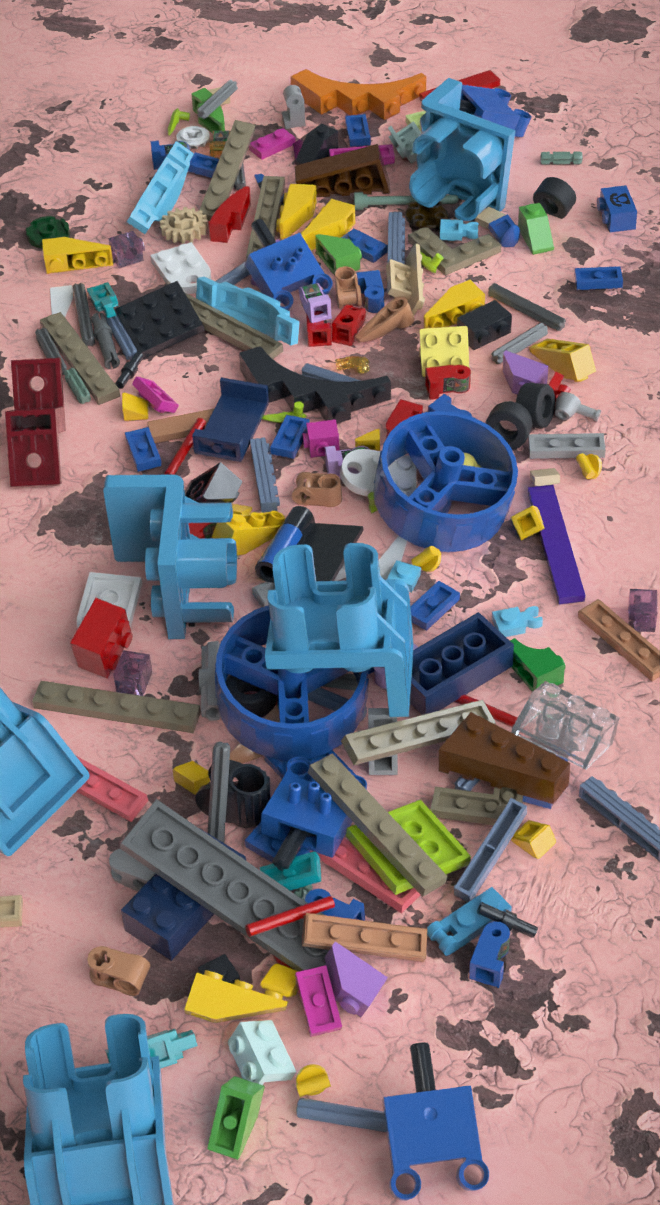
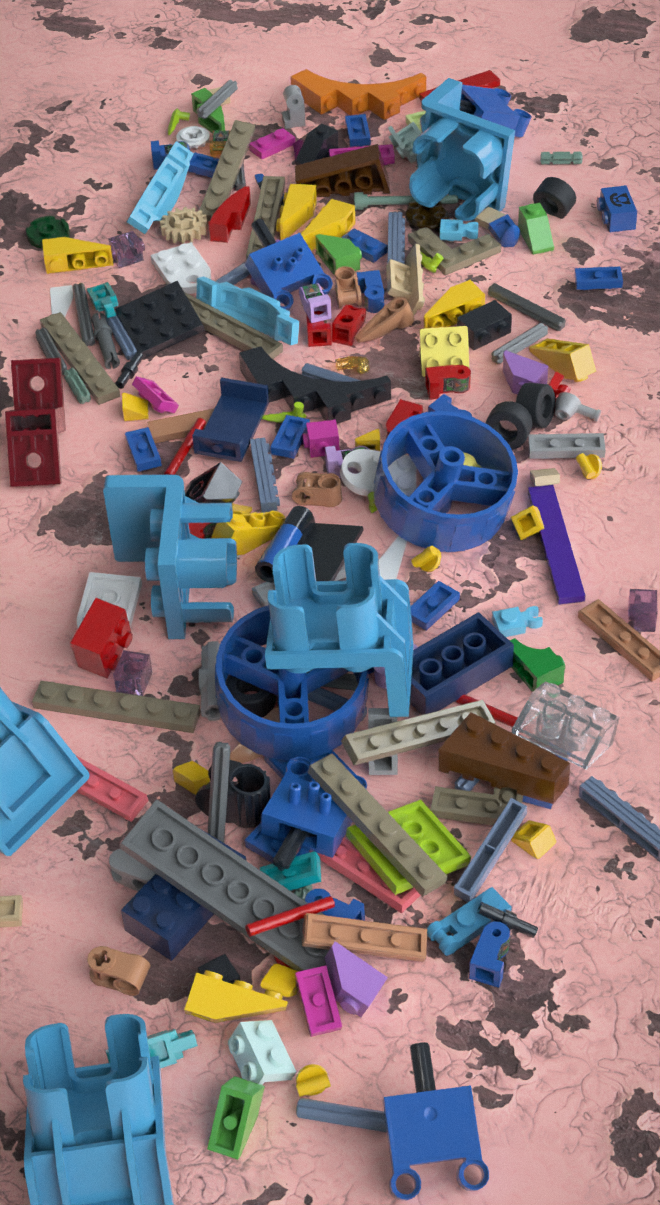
medium azure plate [387,560,421,593] -> none

